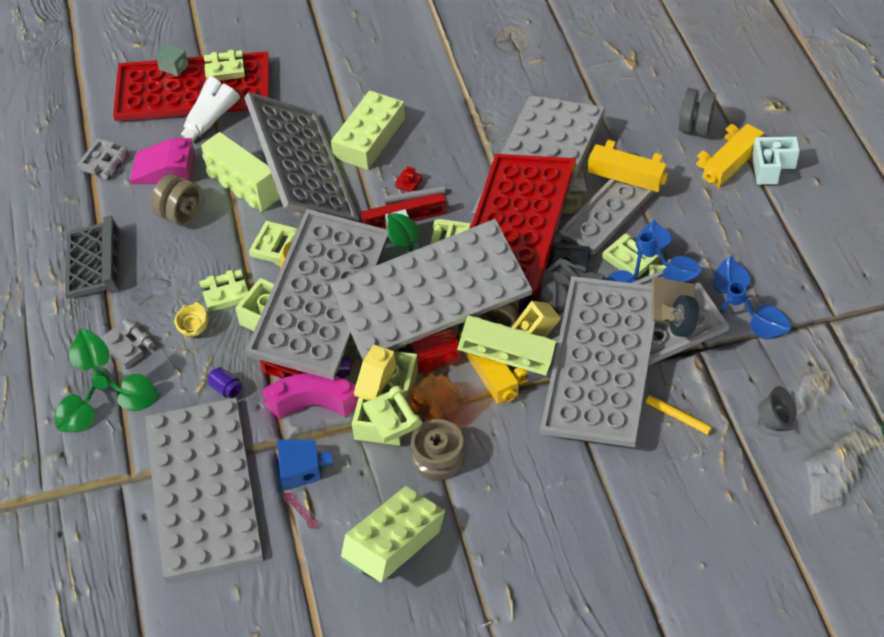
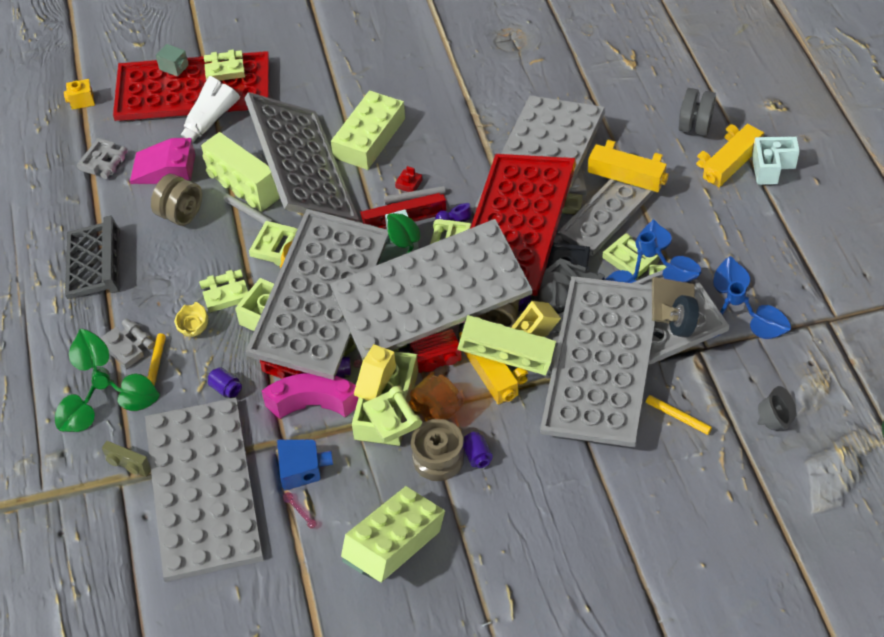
none -> yellow brick [64,79,95,110]
none -> olive plate [102,441,151,476]
none -> yellow bar [147,333,166,387]
none -> light grey bar [224,194,274,224]
none -> dark purple plate [435,203,473,222]
none -> dark purple brick [463,432,493,468]

